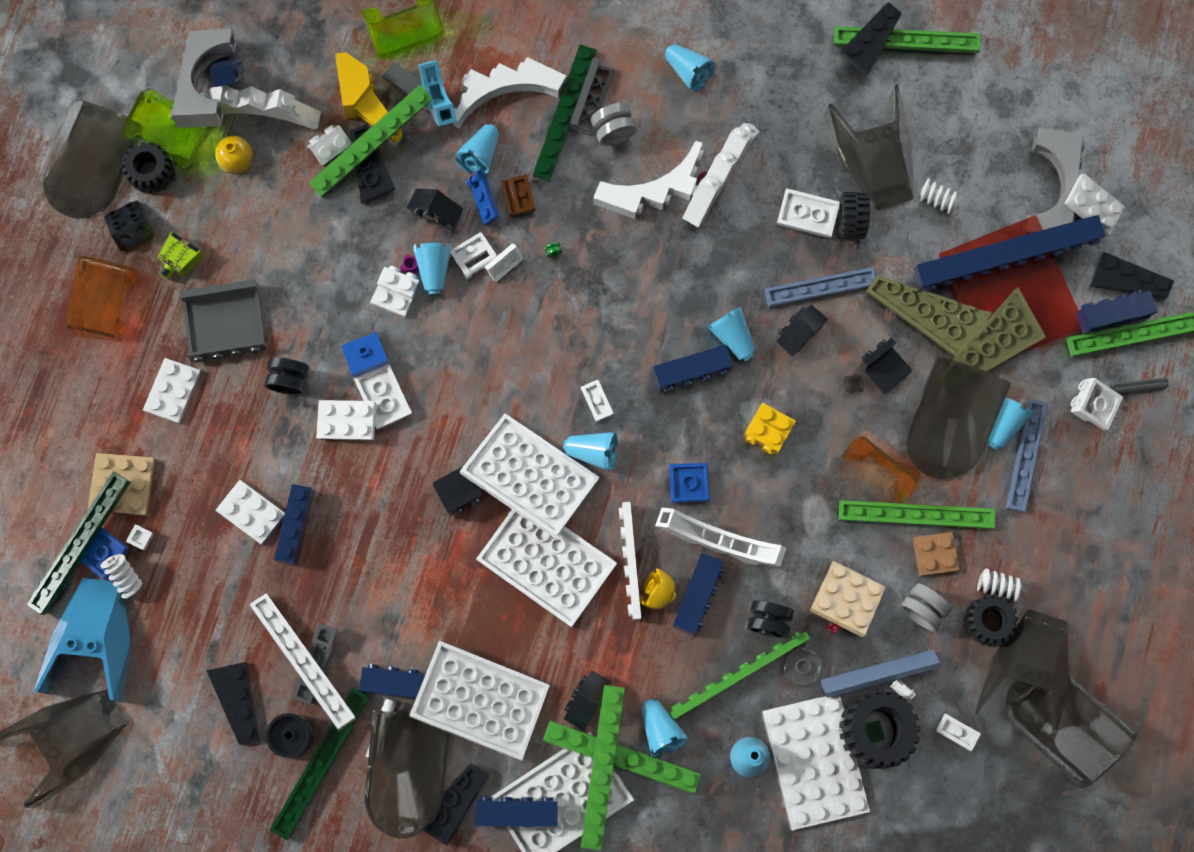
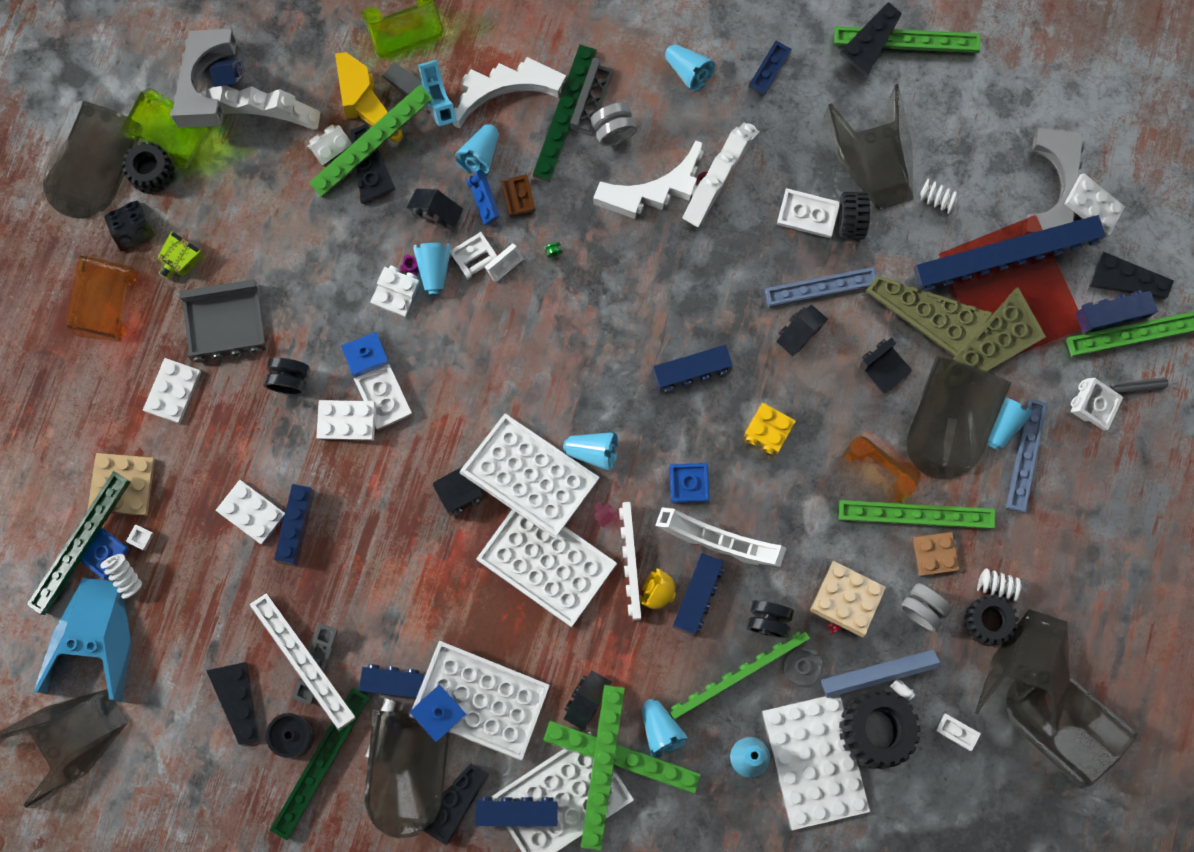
yellow cylinder [215,135,253,174] -> none
white plate [581,380,614,423] -> none
medium azure cone [708,307,755,361] -> none
clear smoke plate [844,374,865,394] -> none
green tile [865,720,885,743] -> none
none -> blue plate [409,684,466,742]
none -> clear pink tile [593,502,617,528]
none -> dark blue plate [749,41,792,95]

